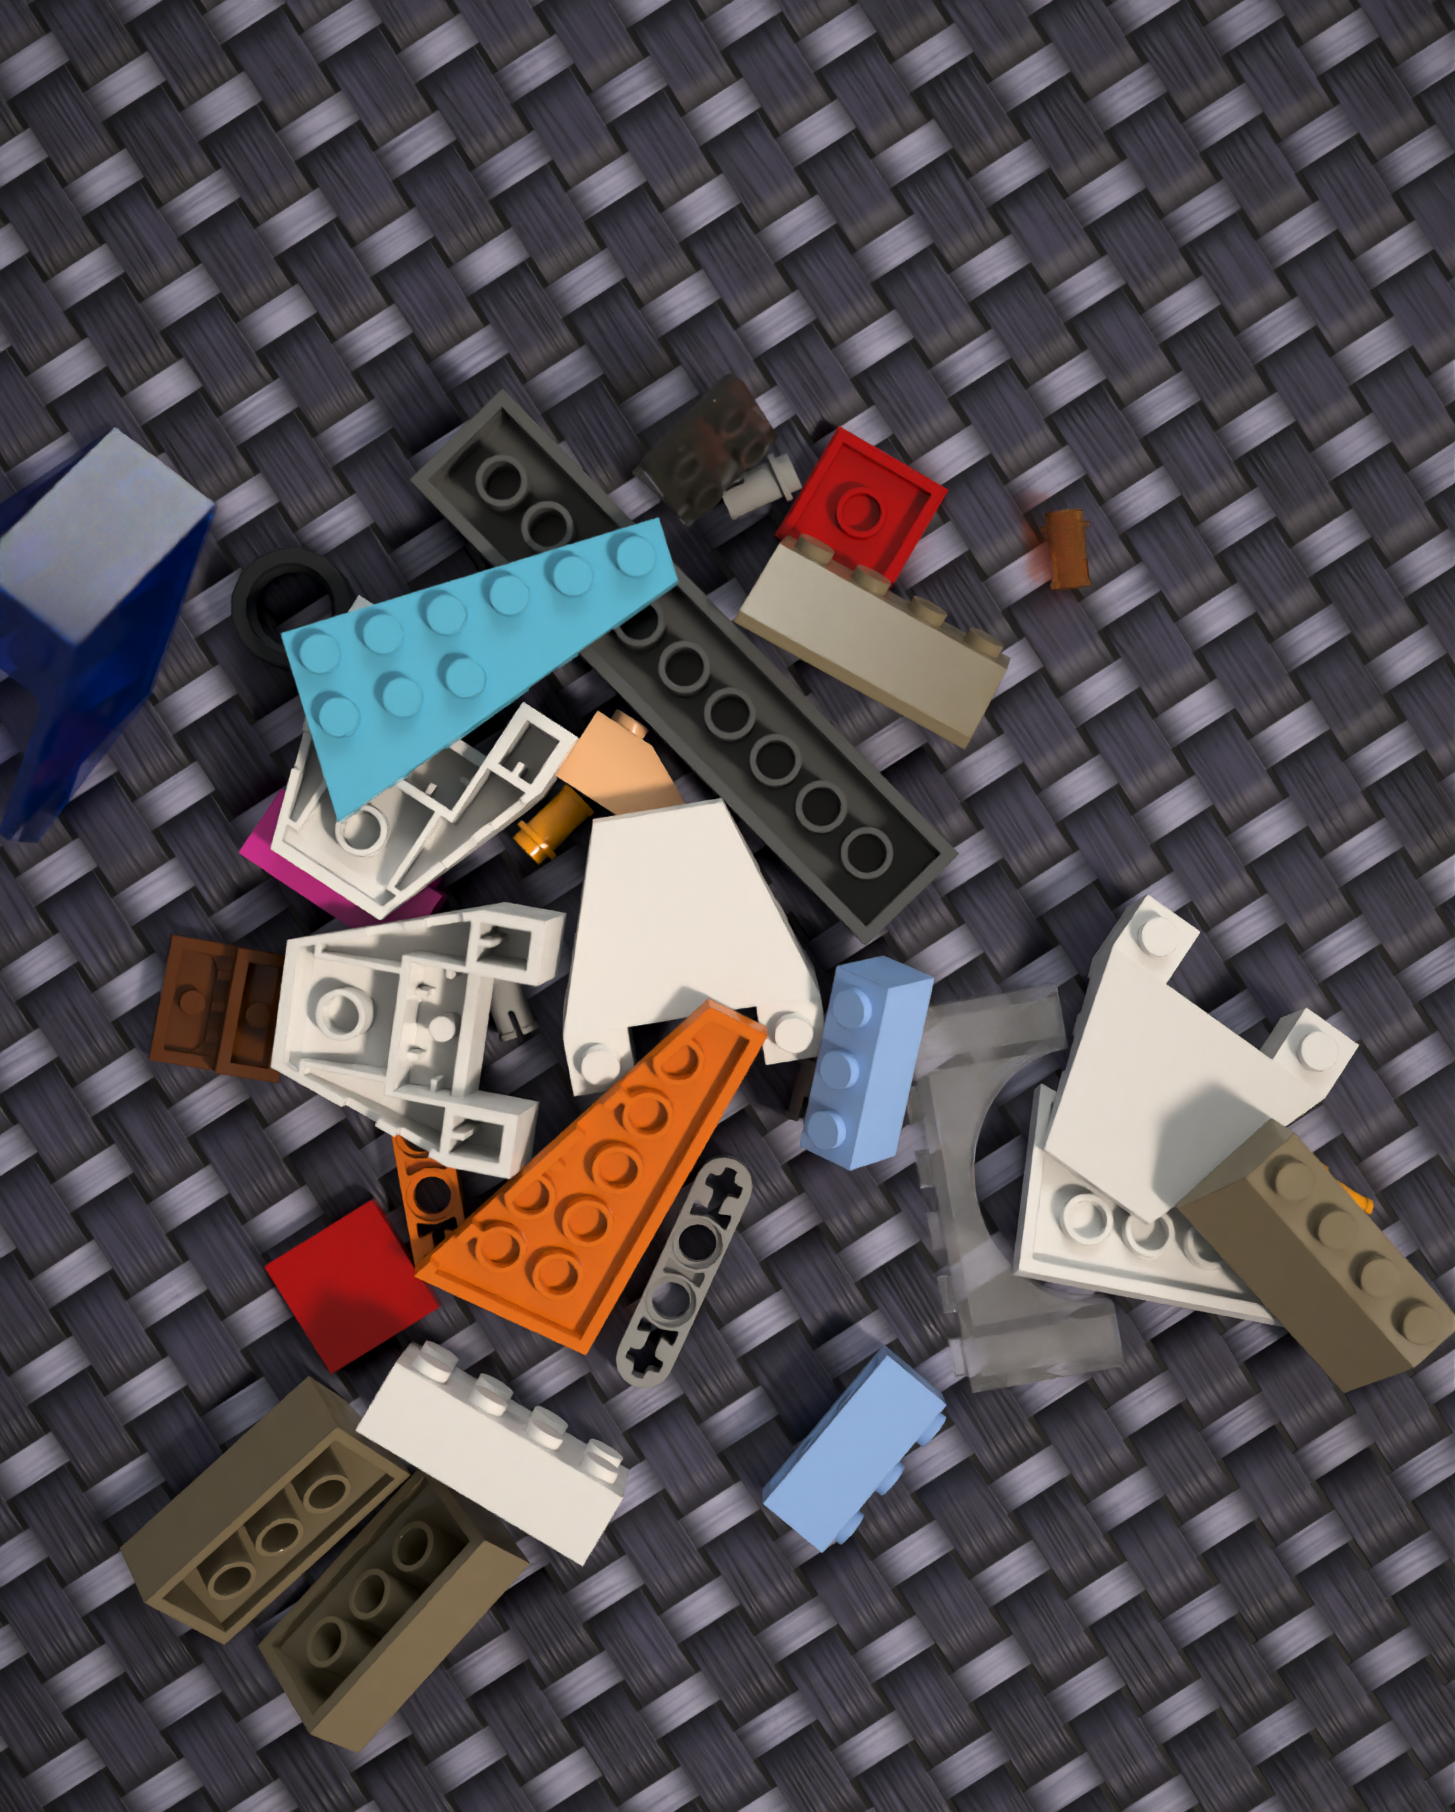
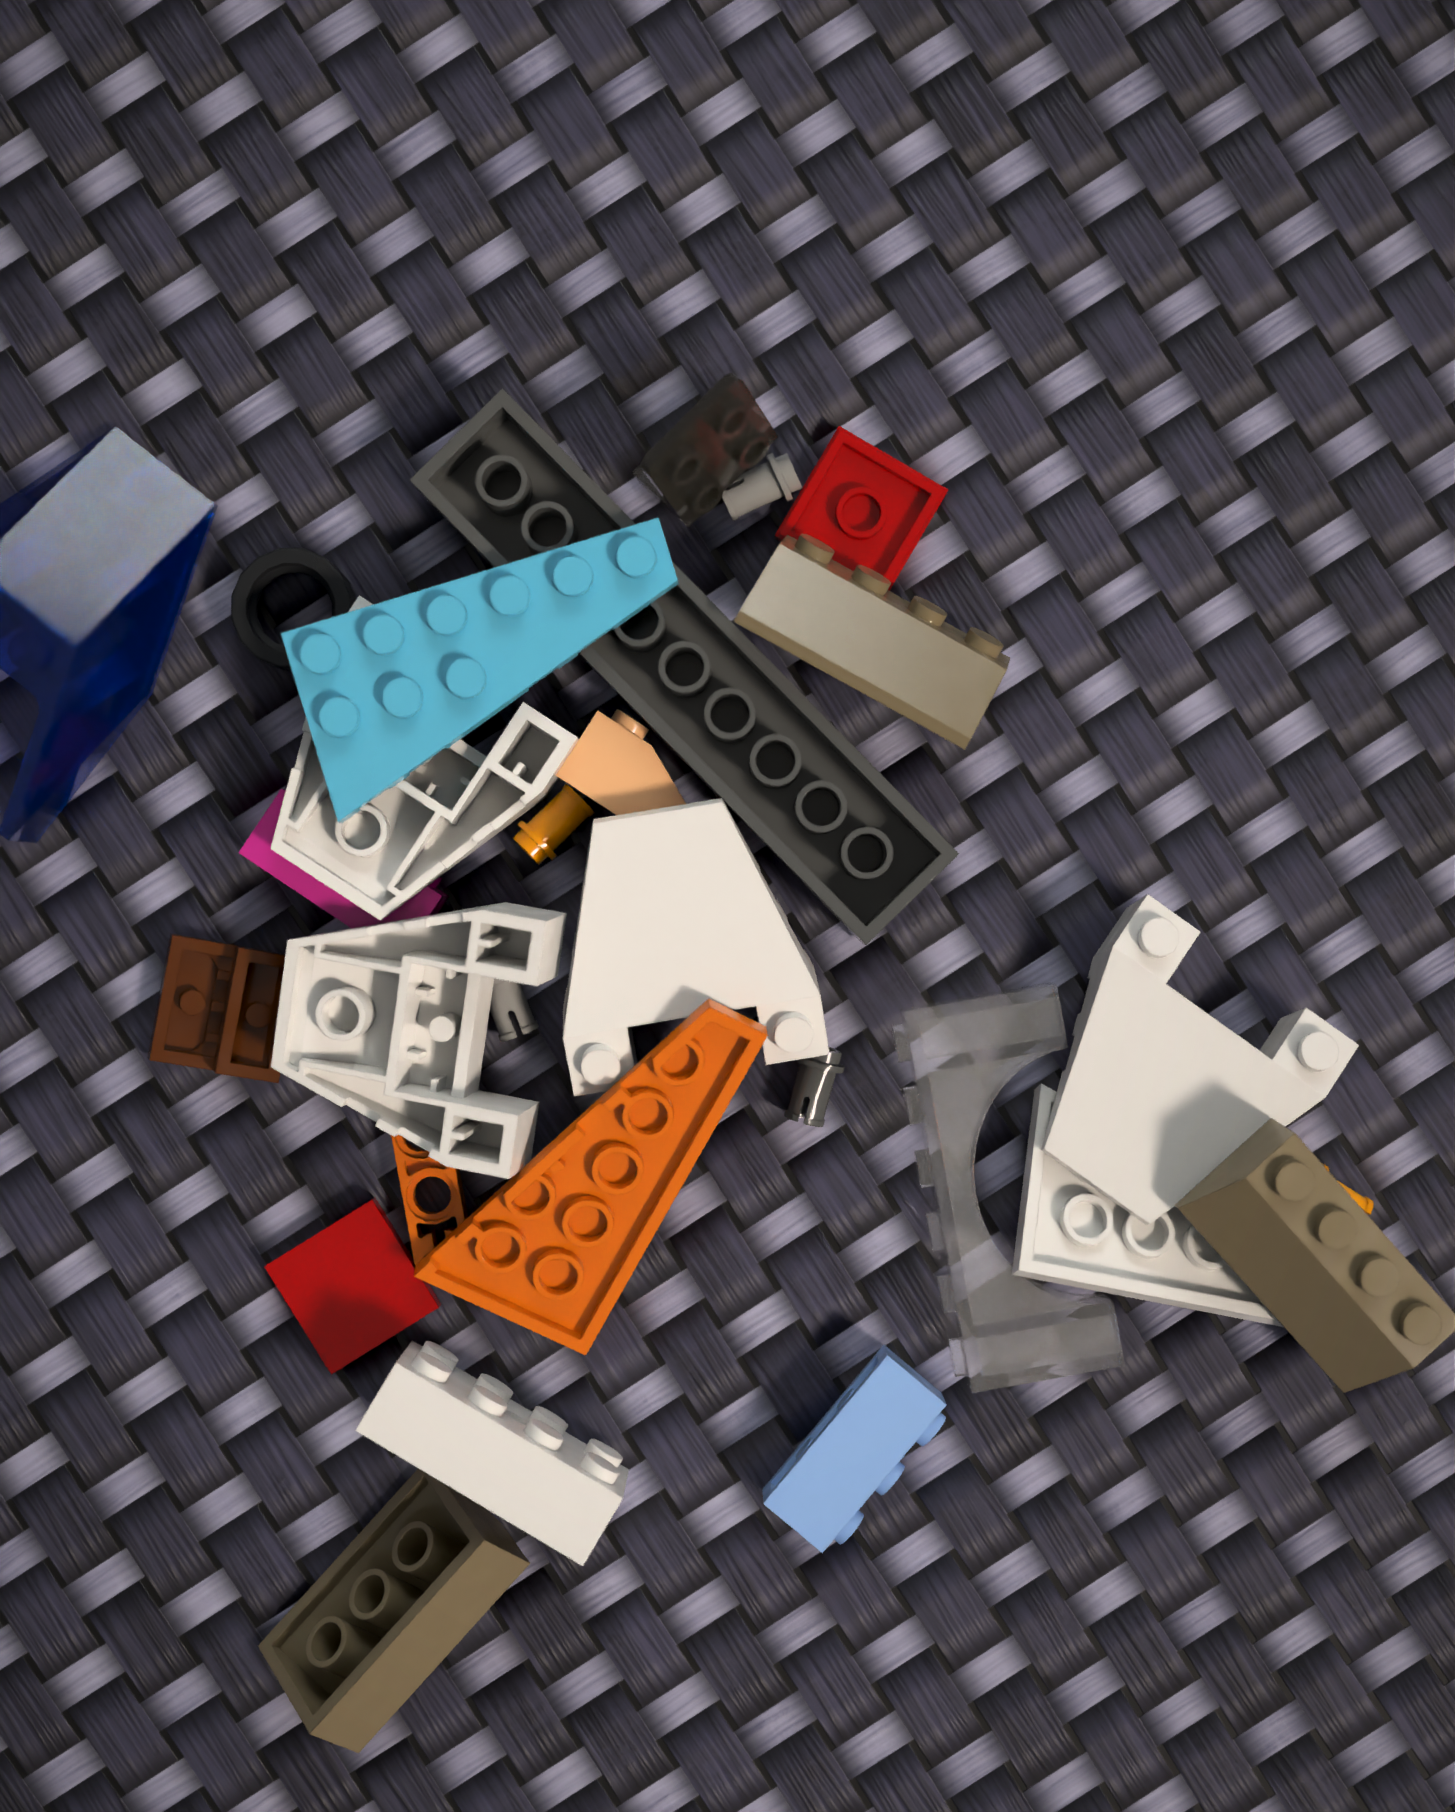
dark tan slope [120,1376,411,1645] -> none
light grey beam [616,1154,753,1389] -> none
light blue brick [799,956,935,1171] -> none
clear orange pin [1040,509,1092,590] -> none

